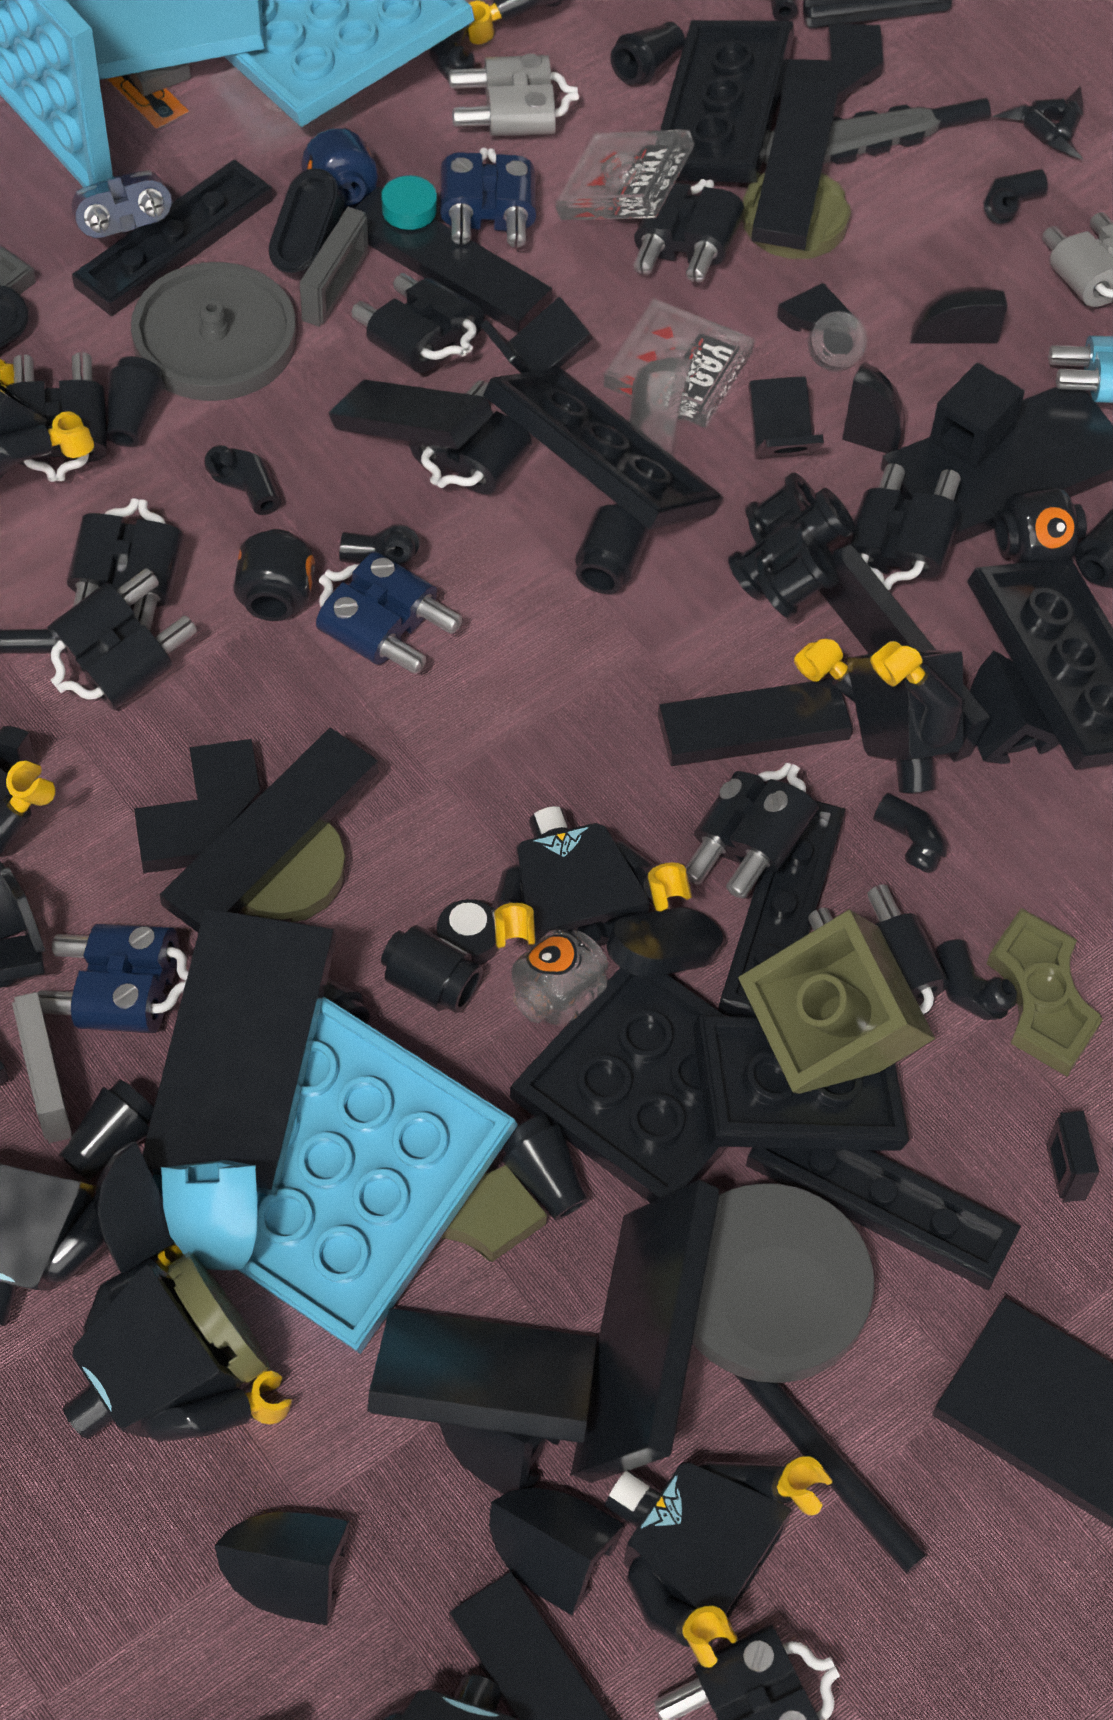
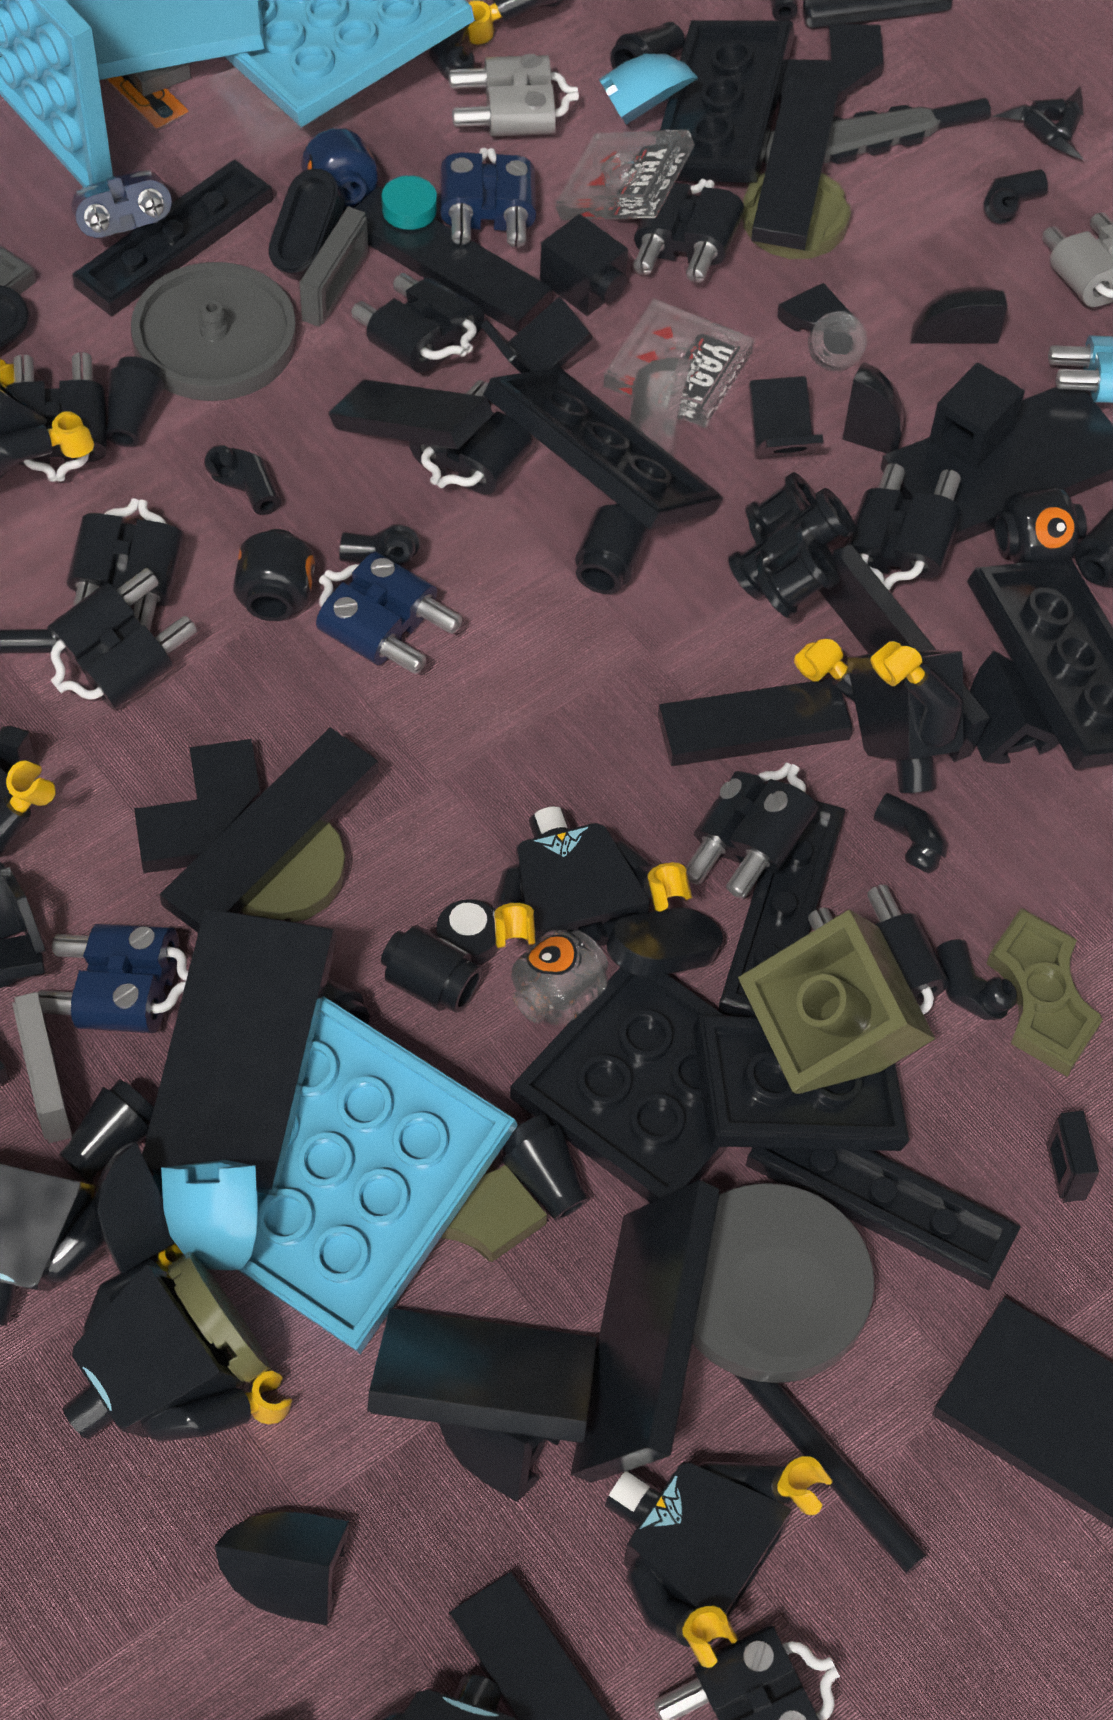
black brick [489,1487,624,1615] -> none
none -> black brick [540,213,628,317]
none -> medium azure brick [599,54,698,125]

